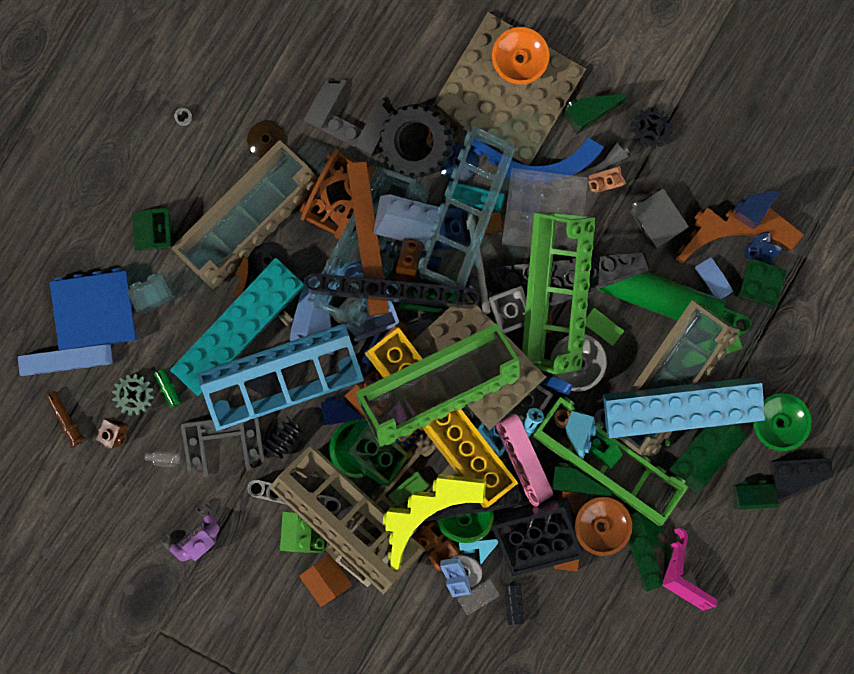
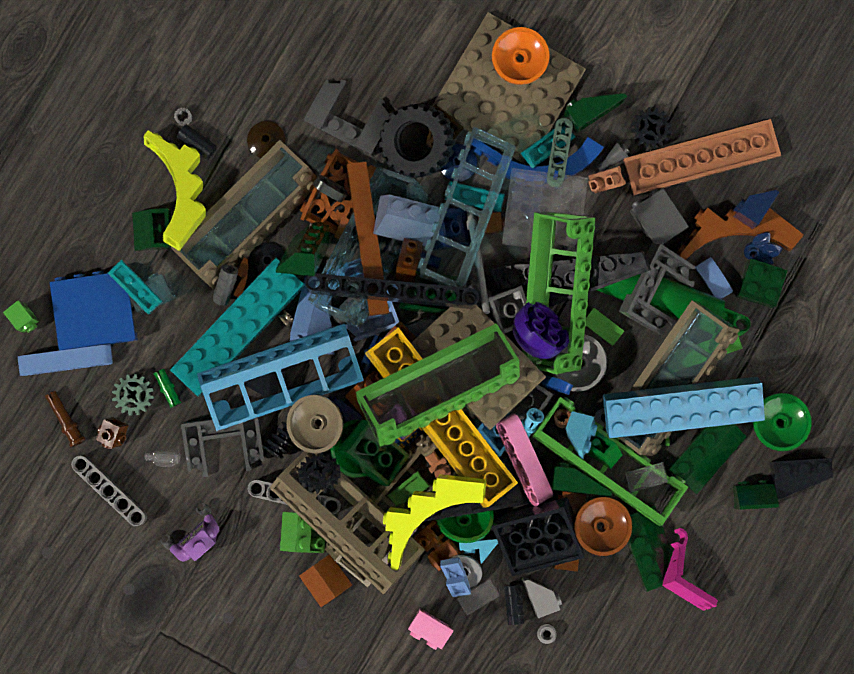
none -> bright green brick [3,300,39,333]
none -> light grey beam [71,456,147,526]
none -> teal tile [108,259,163,315]
none -> neon yellow arch [144,130,206,251]
none -> black axle [177,124,217,160]
none -> dark grey axle [213,264,238,306]
none -> dark green slope [276,222,329,276]
none -> dark tan dish [287,395,343,453]
none -> black gear [298,453,341,494]
none -> pearl dark grey beam [313,175,348,202]
none -> bright pink slope [408,608,454,650]
none -> nougat hips [425,451,451,478]
none -> dark purple cylinder [512,302,569,359]
none -> teal tile [521,125,575,169]
none -> light grey slope [522,577,562,618]
none -> light grey plate [537,624,557,644]
none -> sand green beam [547,118,573,187]
none -> dark grey wedge [619,243,695,335]
none -> nougat plate [623,119,781,196]
none -> clear tile [625,462,668,492]

